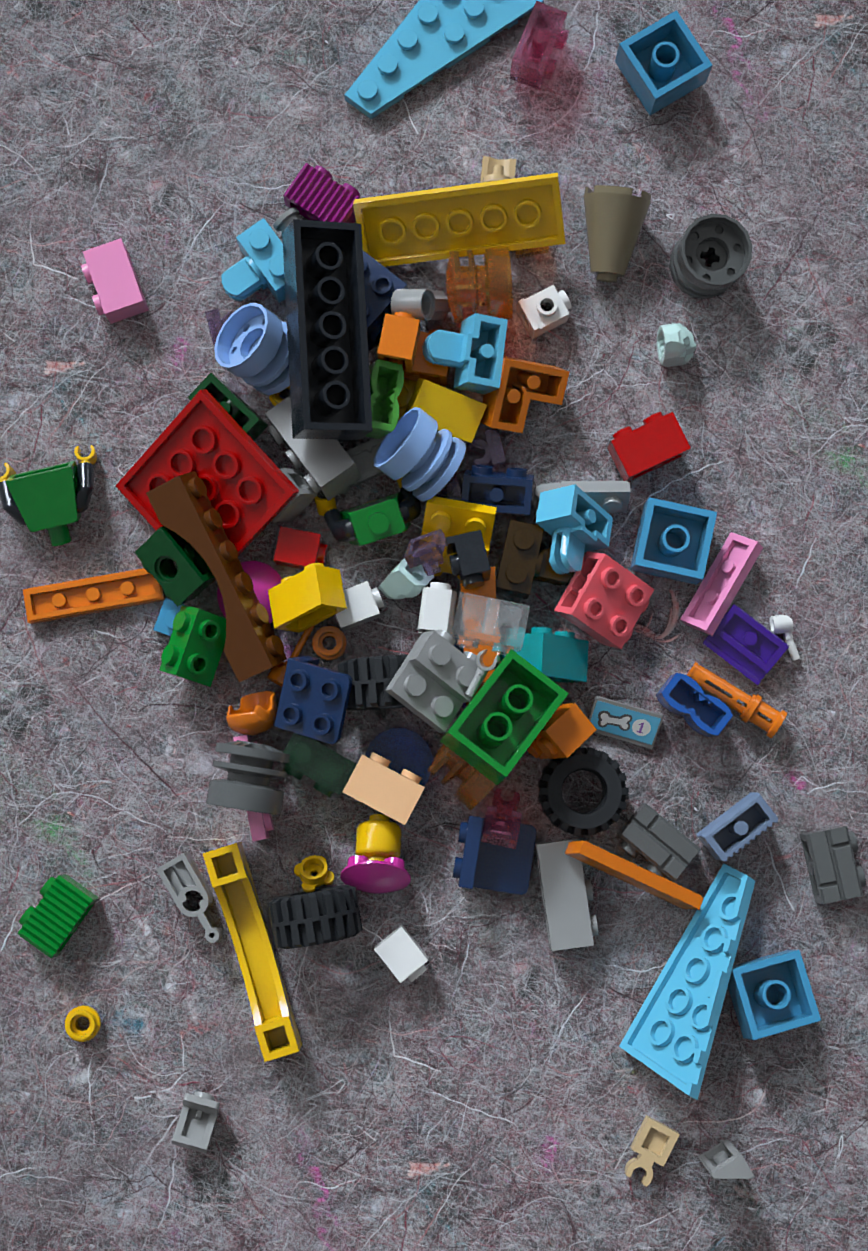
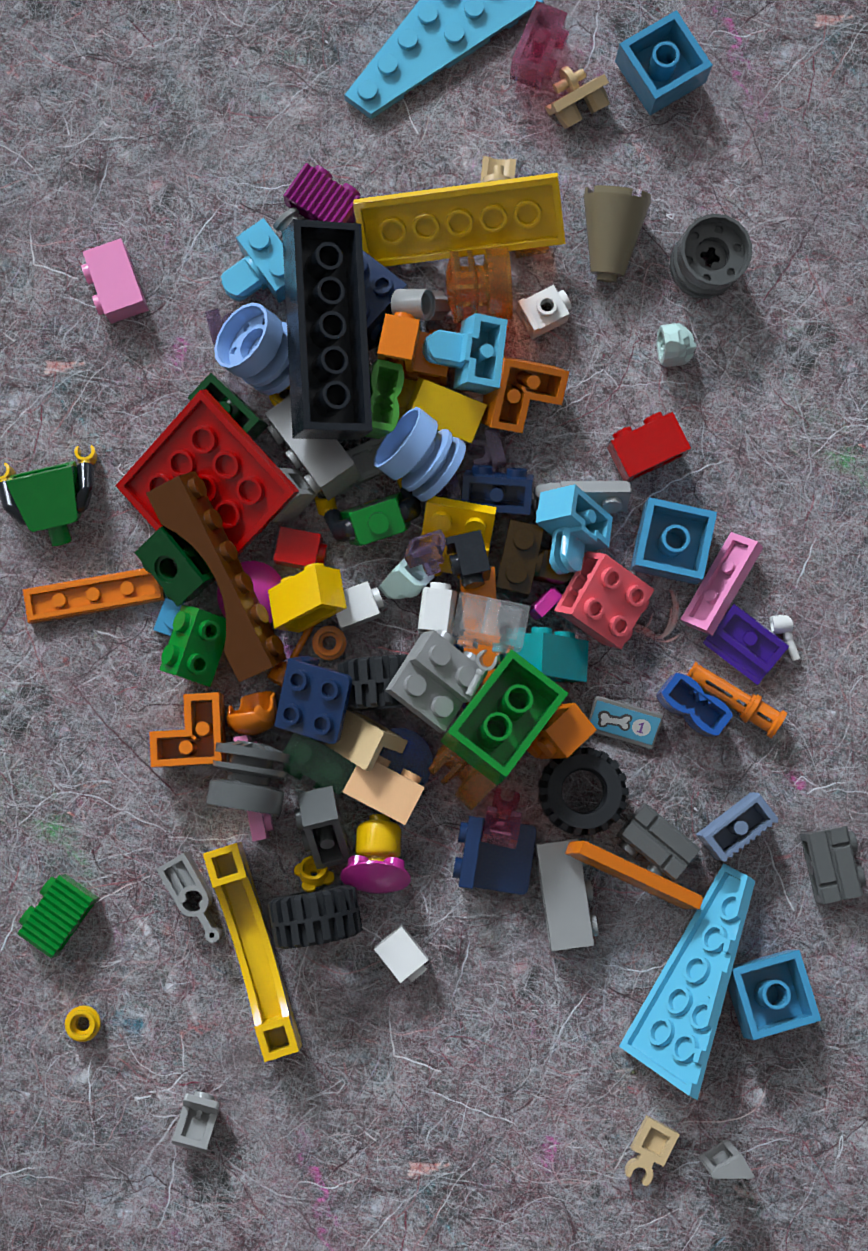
none -> orange brick [149,692,227,768]
none -> dark grey brick [294,786,350,869]
none -> tan panel [326,710,408,771]
none -> dark pink tile [527,586,563,620]
none -> tan hips [545,66,610,129]

